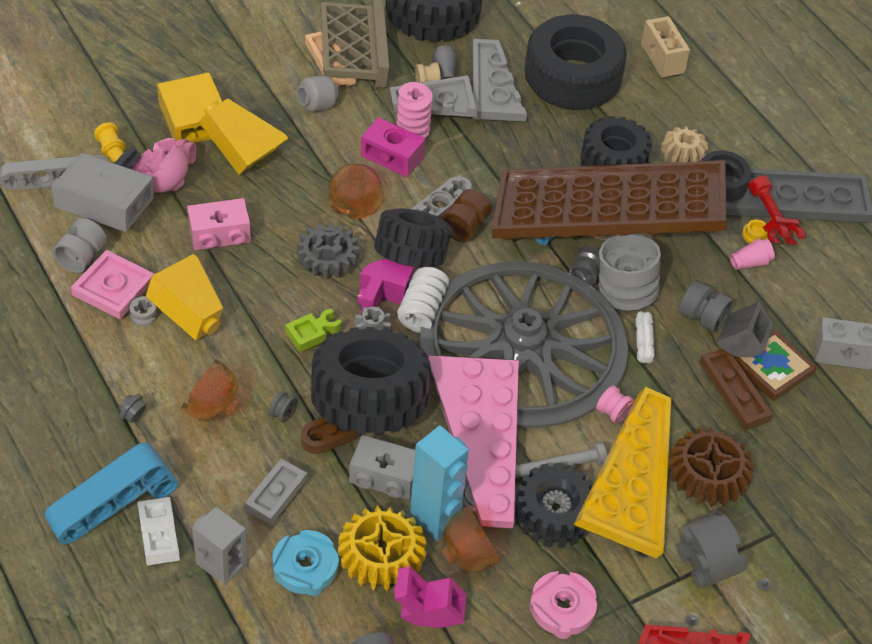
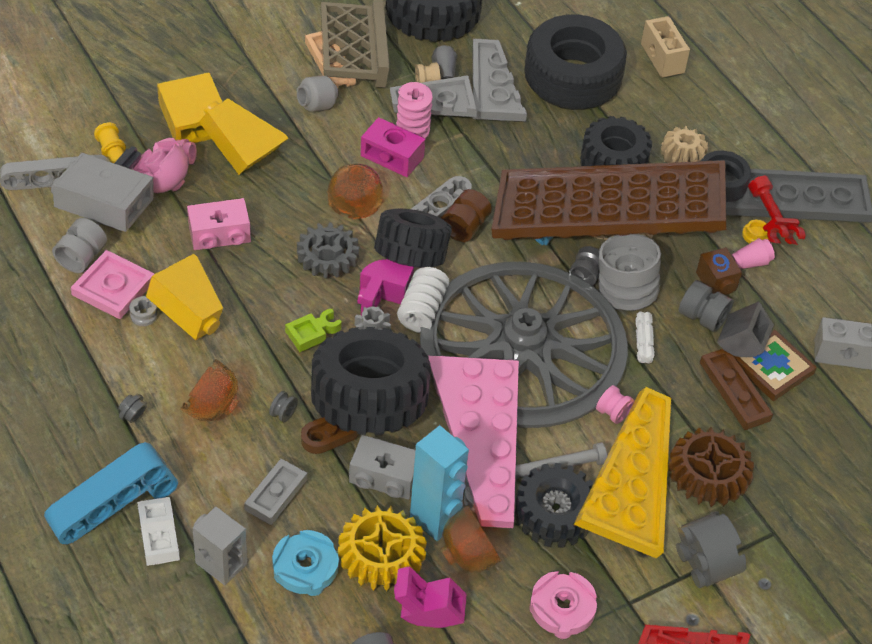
none -> reddish brown brick [696,247,742,295]

